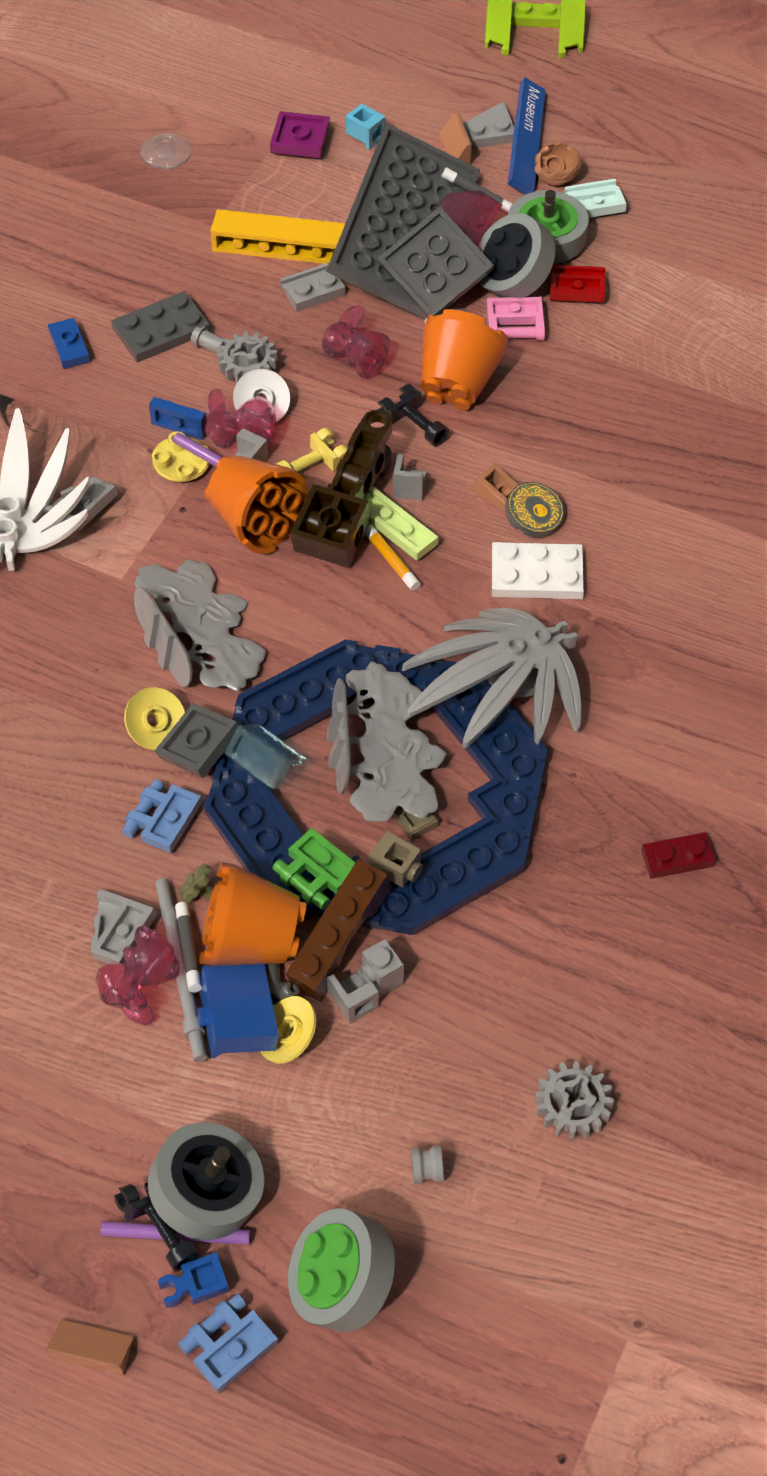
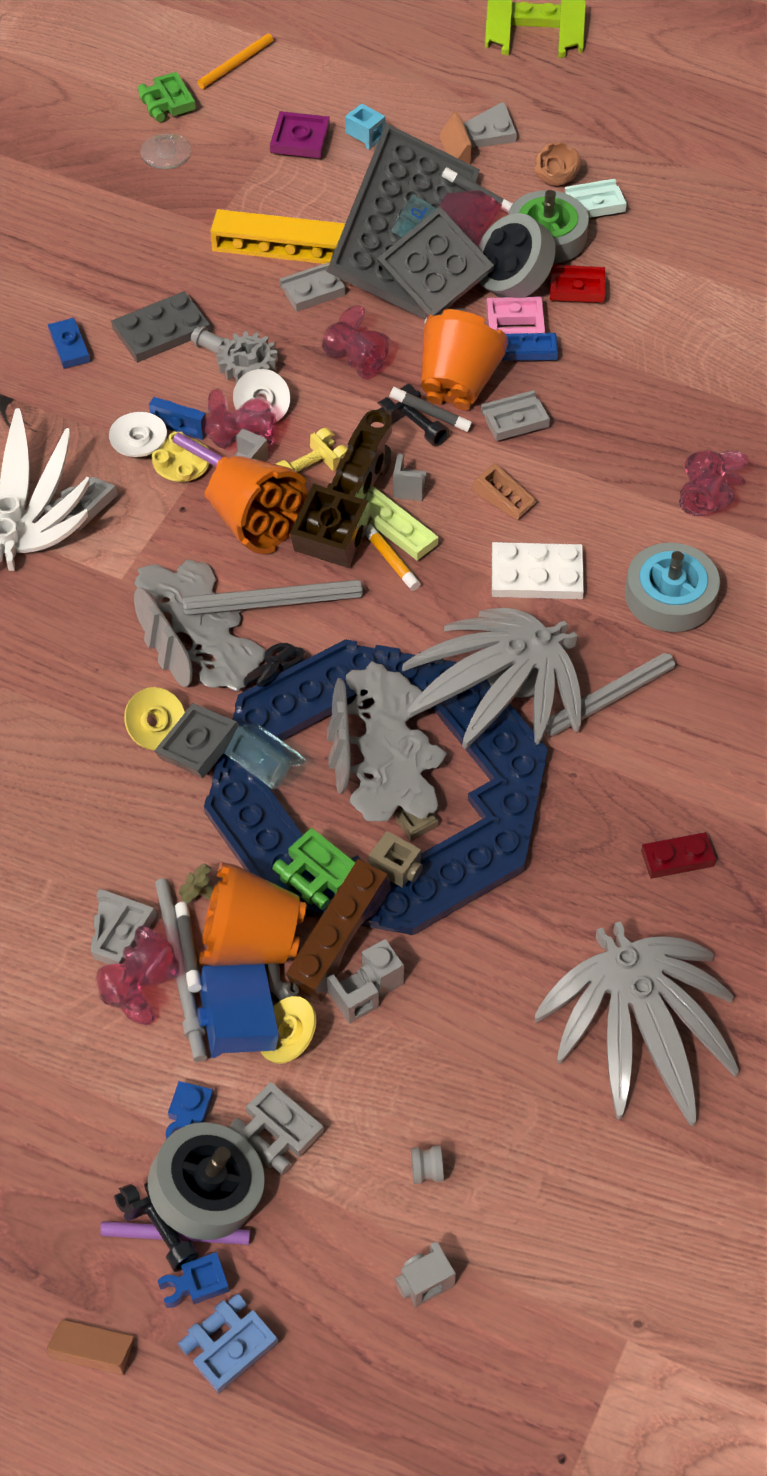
medium blue plate [121,780,202,854] -> none
wheel [288,1208,395,1332] -> none
tile [505,482,564,538] -> none
blue tile [507,77,546,195] -> none
light grey gear [534,1061,614,1140] -> none
none -> white dish [109,412,167,457]
none -> bright green plate [138,71,196,122]
none -> blue plate [165,1081,214,1139]
none -> light grey axle [182,580,363,615]
none -> light orange bar [197,33,273,89]
none -> light grey plate [229,1082,324,1175]
none -> black piece [243,643,306,687]
none -> dark grey bar [389,386,472,432]
none -> clear light blue brick [391,194,436,237]
none -> light grey brick [394,1241,456,1307]
none -> light grey plate [481,390,550,441]
none -> blue plate [502,333,558,361]
none -> light grey plant [534,921,739,1126]
none -> light grey axle [545,653,675,736]
none -> wheel [625,543,720,632]
none -> clear pink animal [679,450,748,516]

